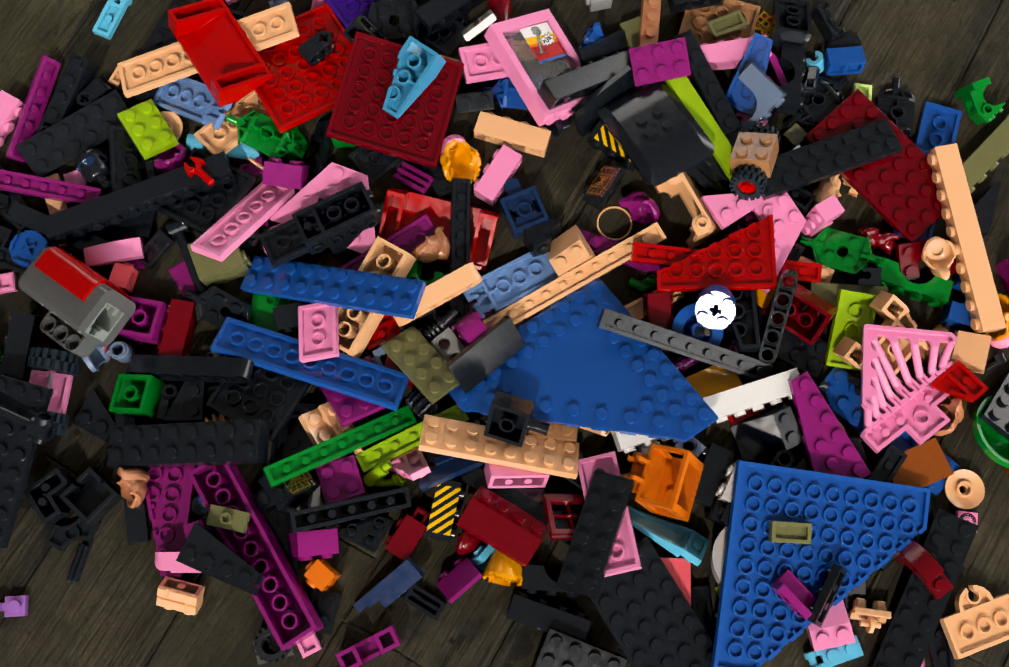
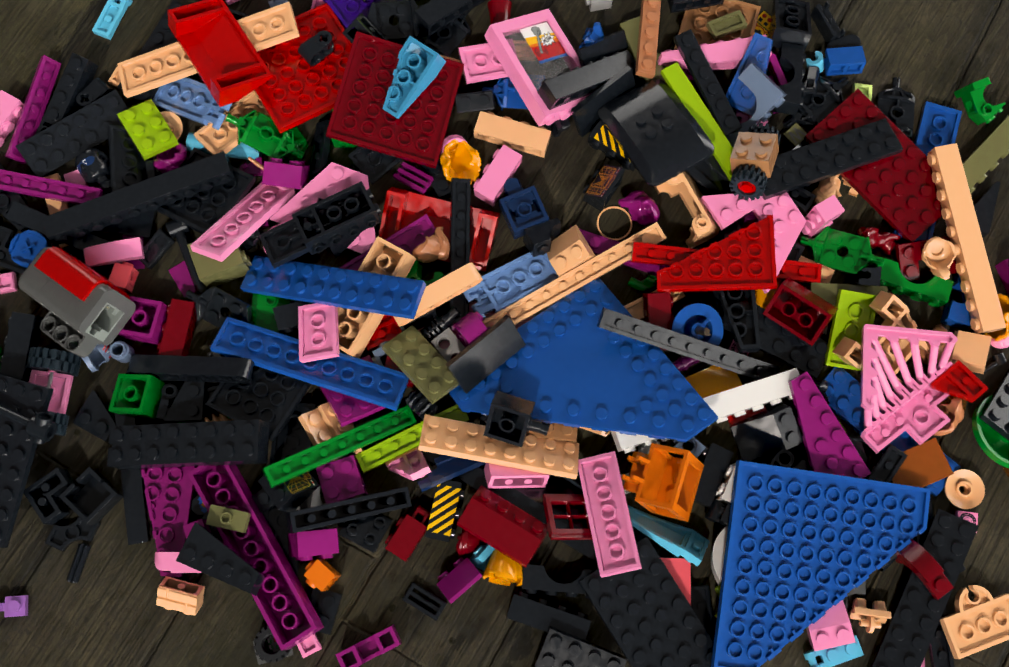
nougat hair [117,467,150,509] -> none
red bar [184,157,215,186] -> none
dark blue piece [353,557,425,613] -> none
lime plant [363,460,406,487] -> none
white tile [461,9,497,41] -> none
black plate [556,470,635,600] -> none
magenta plate [629,37,691,87] -> none
brick [695,285,736,329] -> none
black beam [759,269,799,364] -> none
olive tile [768,520,812,544] -> none
magenta panel [770,570,816,620] -> none
black plate [807,563,847,628] -> none
black plant [848,374,861,396] -> none

